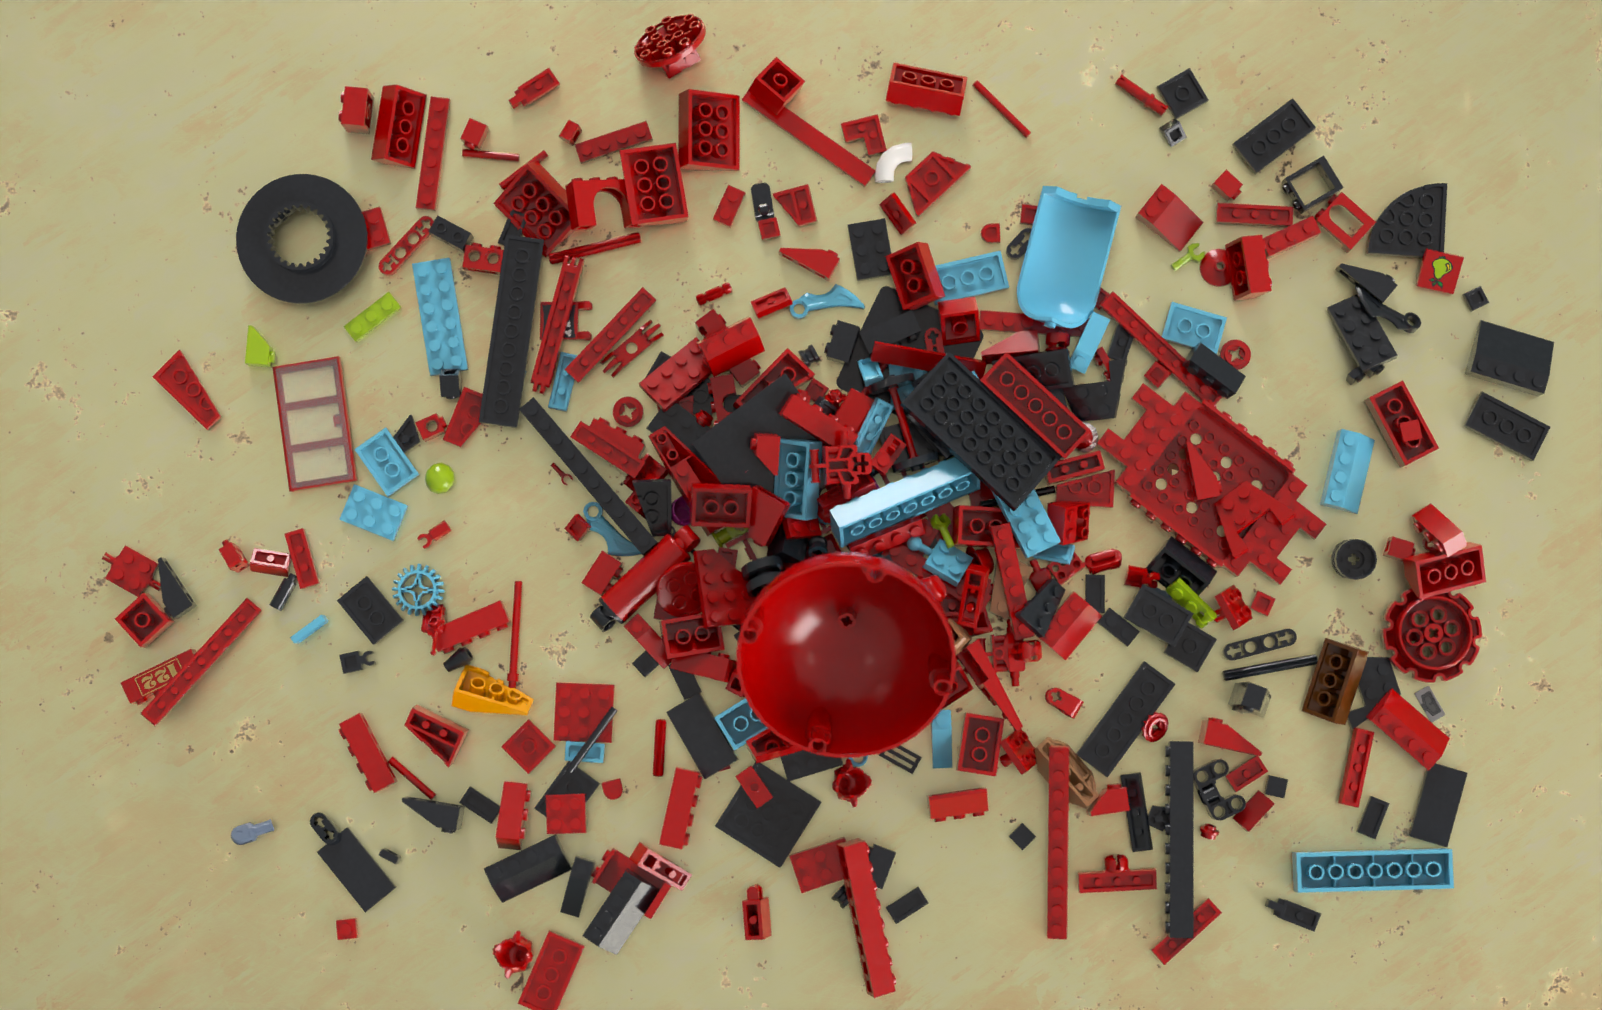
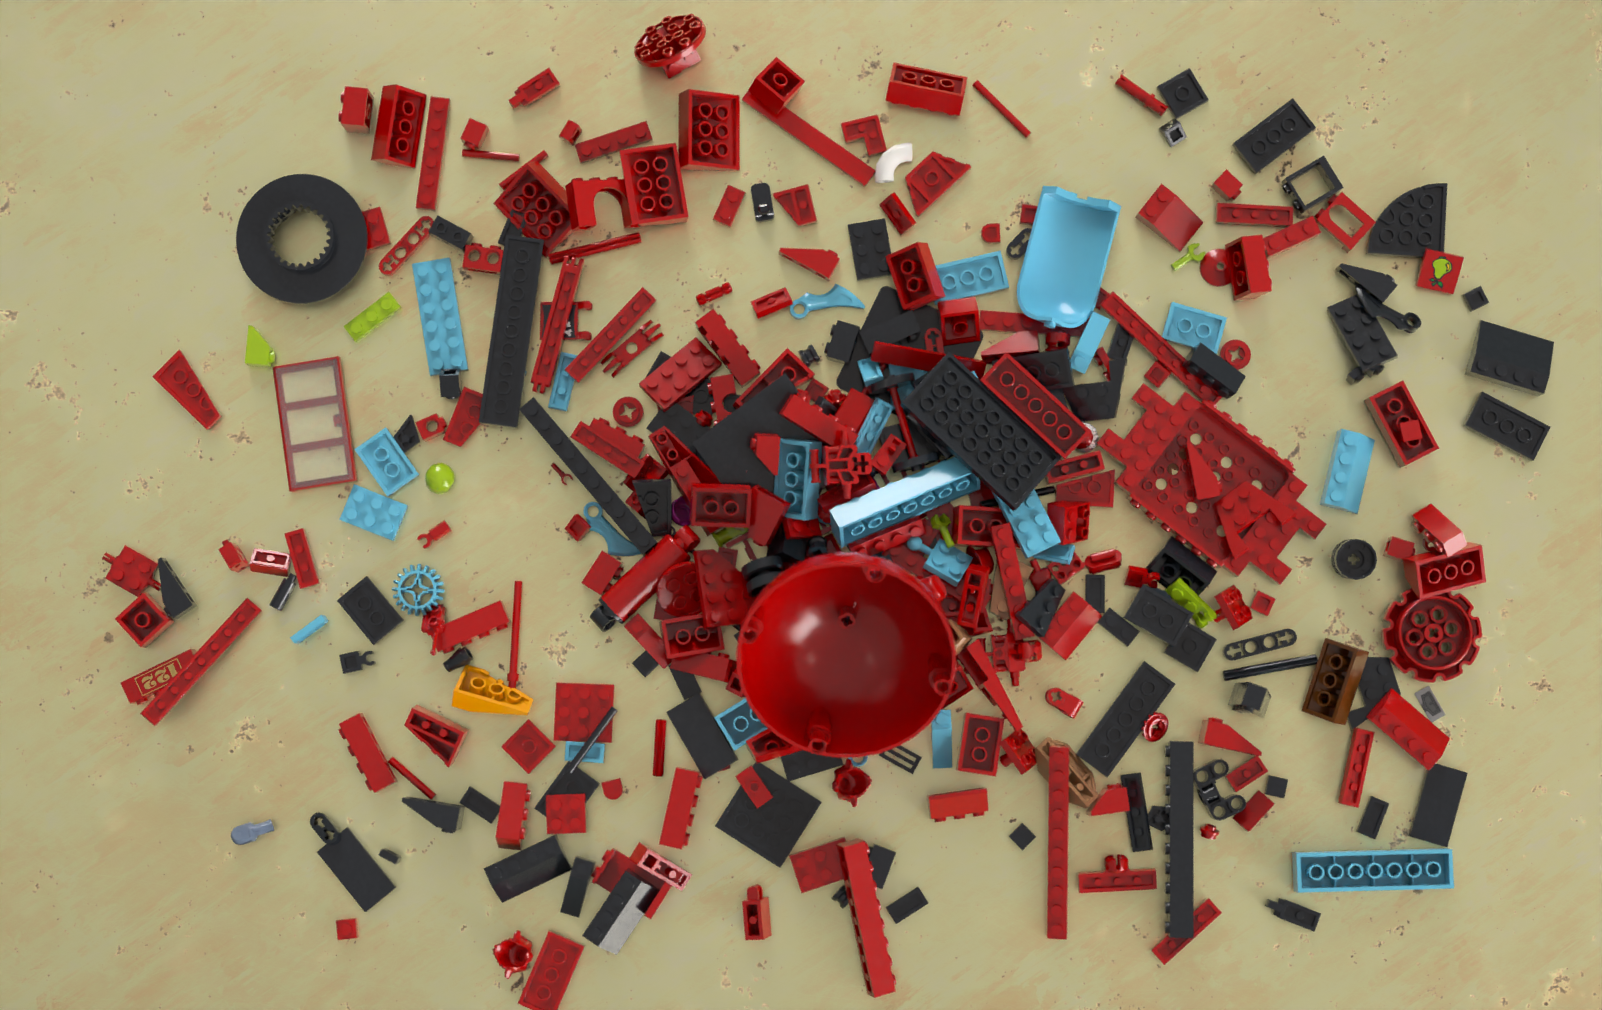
red slope [696,317,765,377] -> none
red plate [758,217,781,241] -> none

